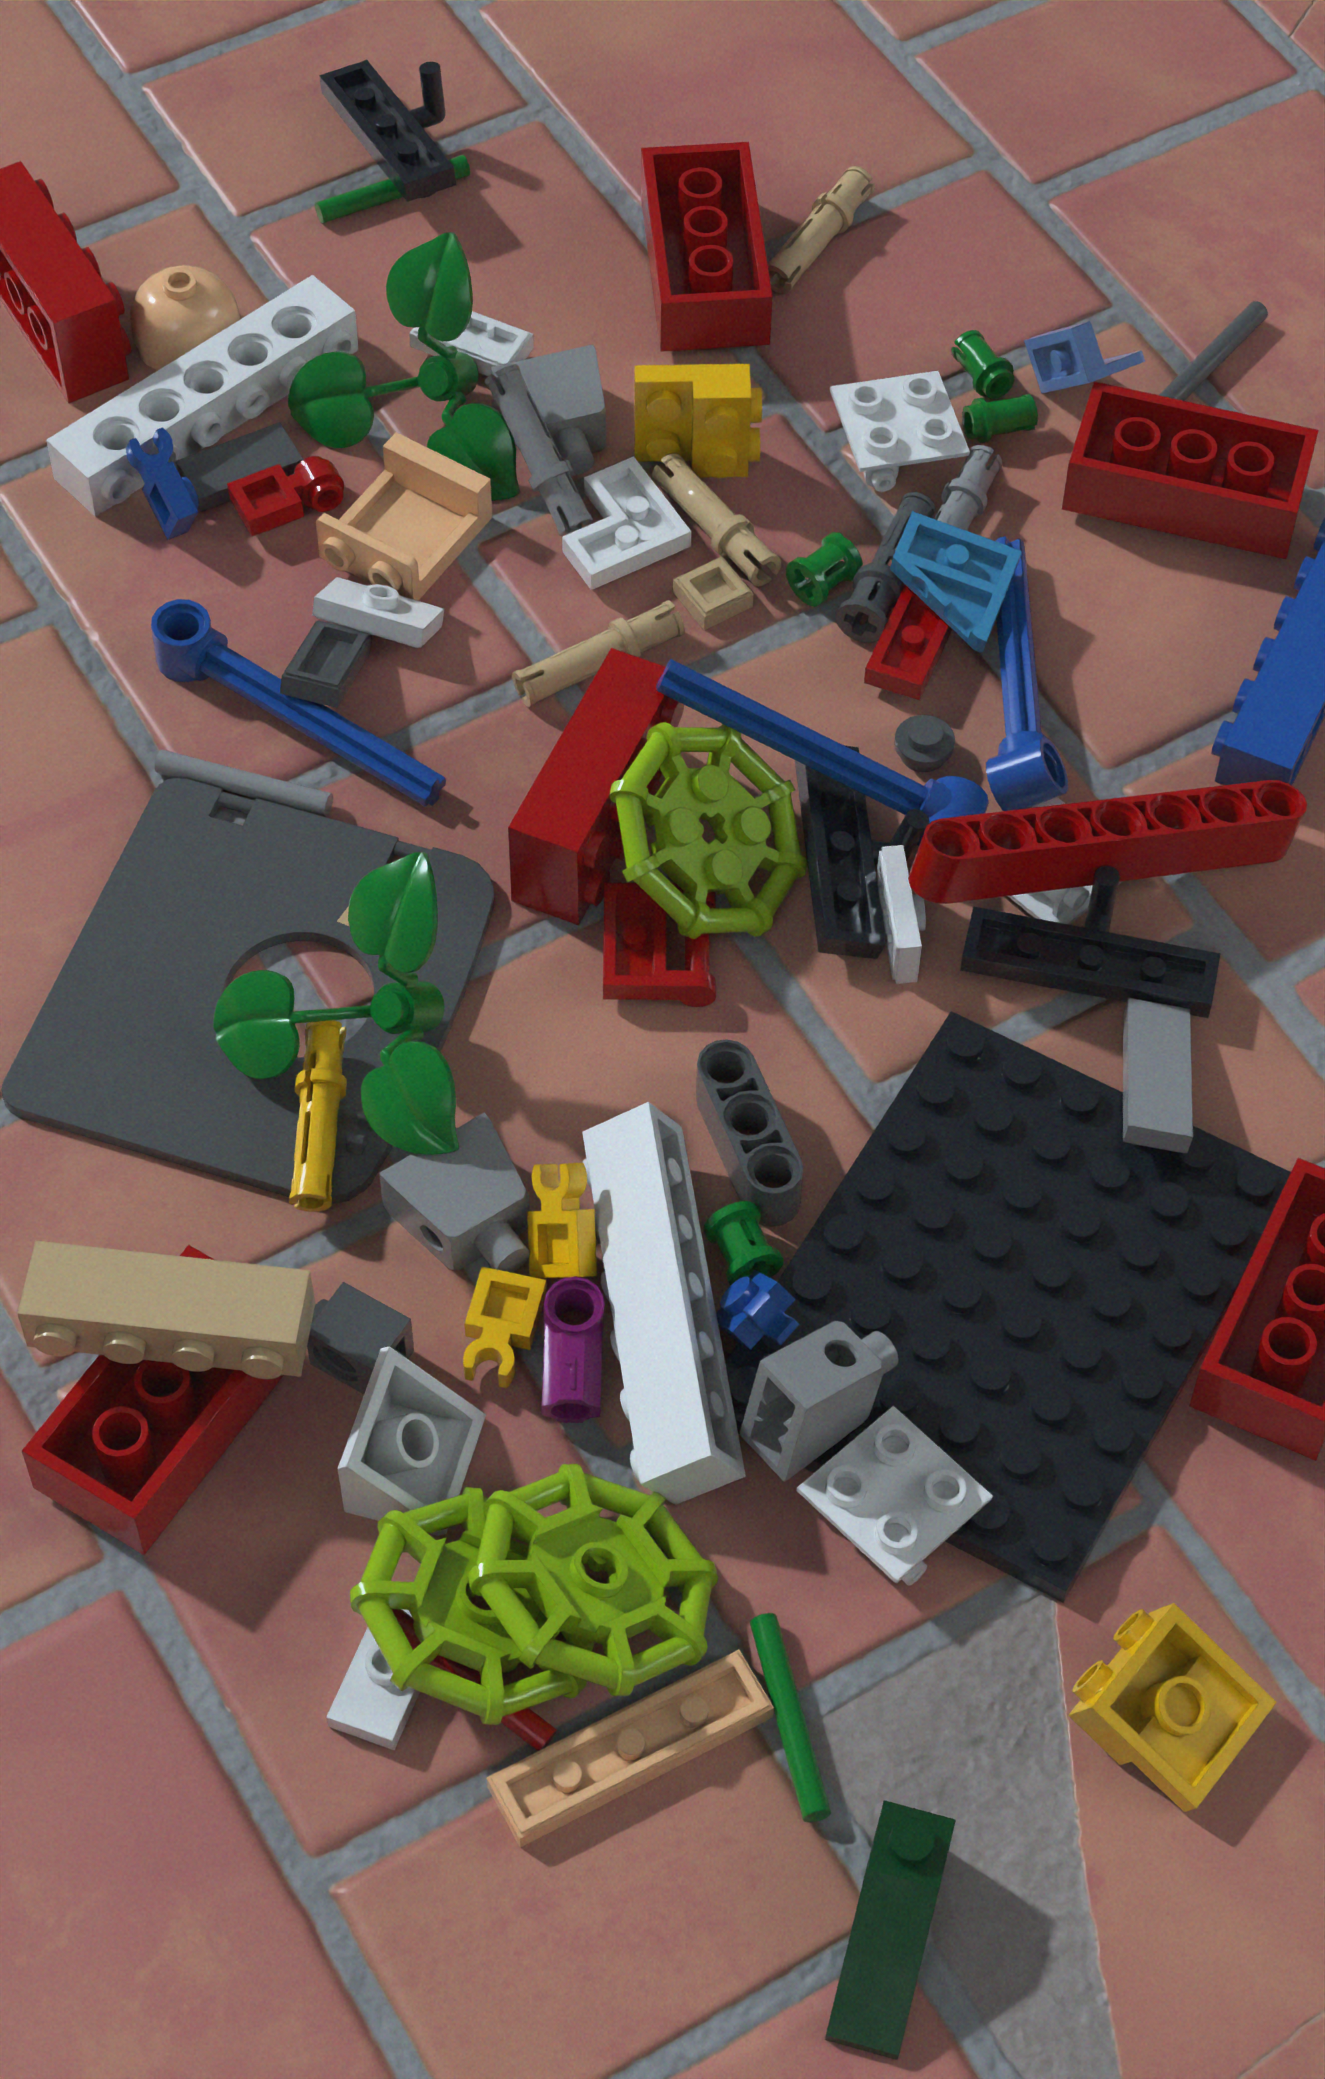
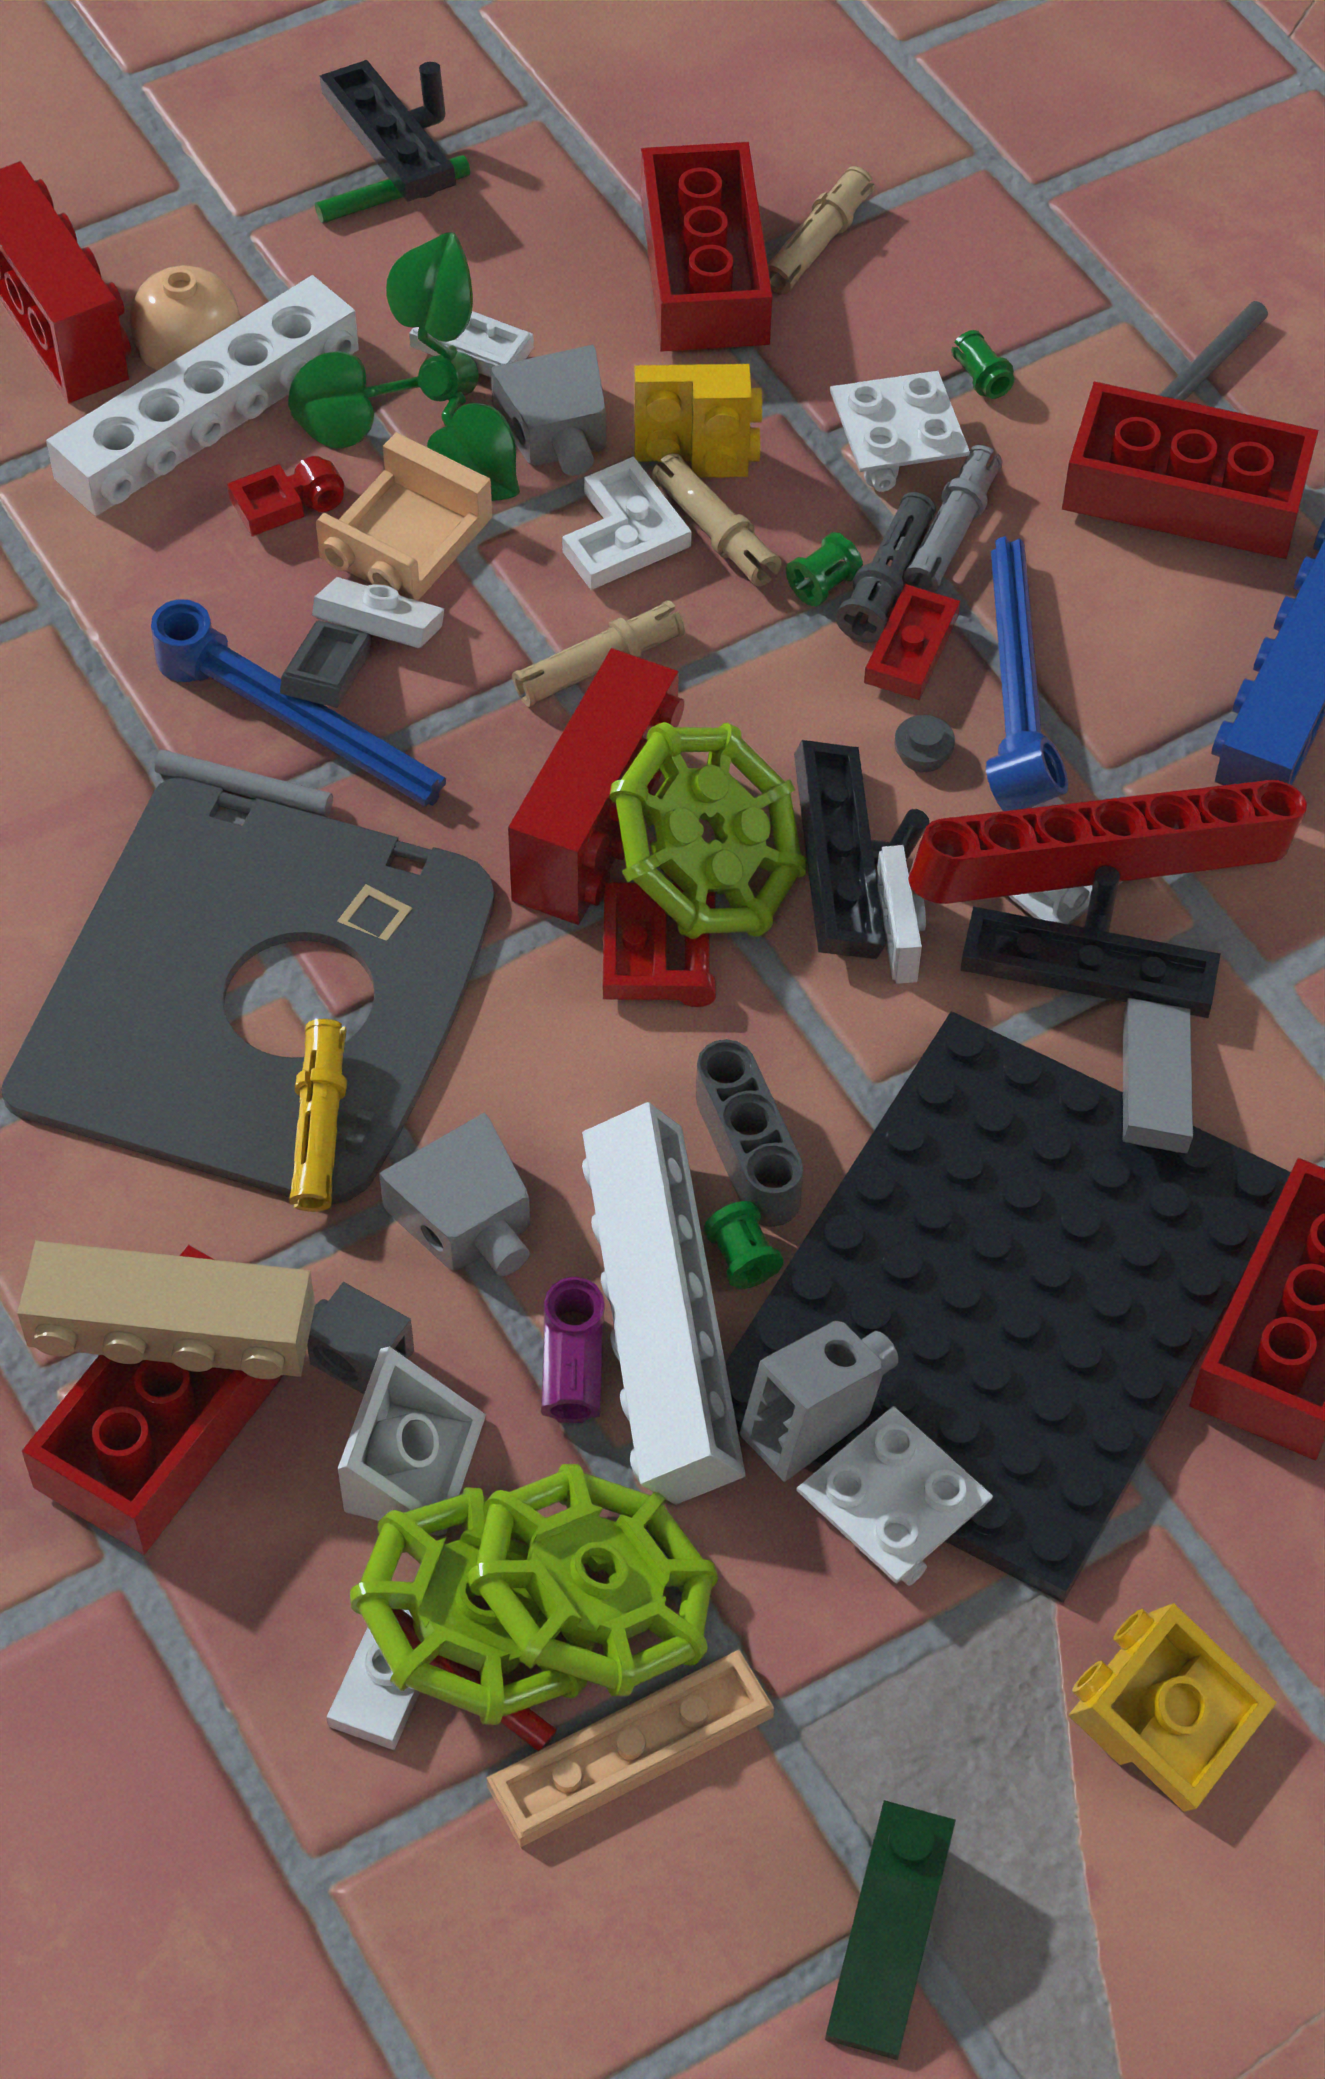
blue plate [126,427,199,540] -> none
dark grey tile [176,422,304,512] -> none
green plant [213,852,459,1155] -> none
yellow plate [463,1267,547,1388] -> none
light grey pin [485,364,593,536] -> none
yellow plate [527,1163,597,1278] -> none
blue piece [656,659,989,846] -> none
tan tile [673,556,754,630] -> none
blue plate [716,1270,799,1350] -> none
green bar [750,1613,831,1822] -> none
dark azure wing [890,511,1022,653] -> none
green pin [962,394,1038,443] -> none
medium blue panel [1024,321,1145,394] -> none

